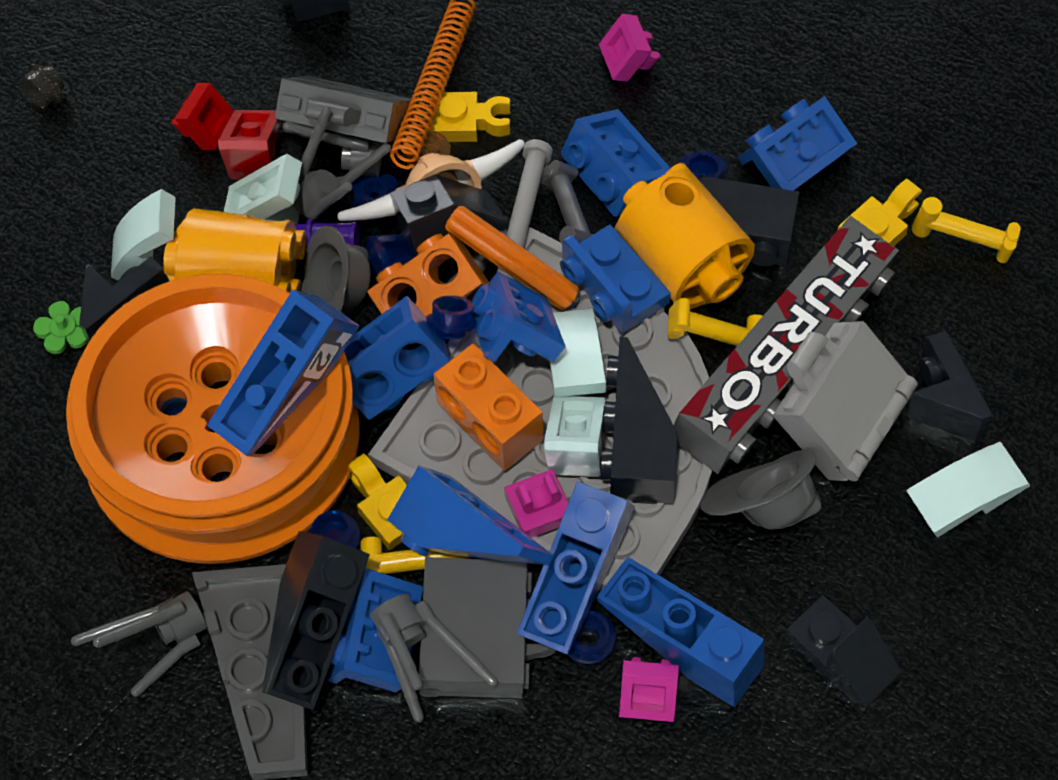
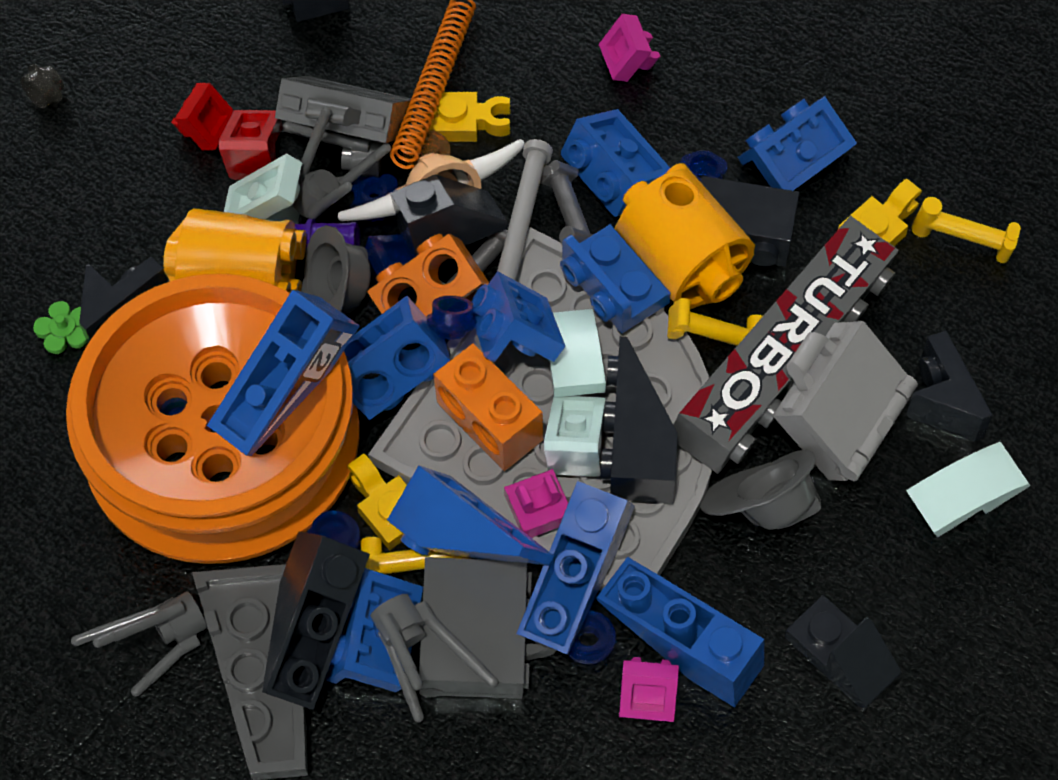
light aqua slope [111,189,175,281] -> none
orange axle [445,206,579,310] -> none

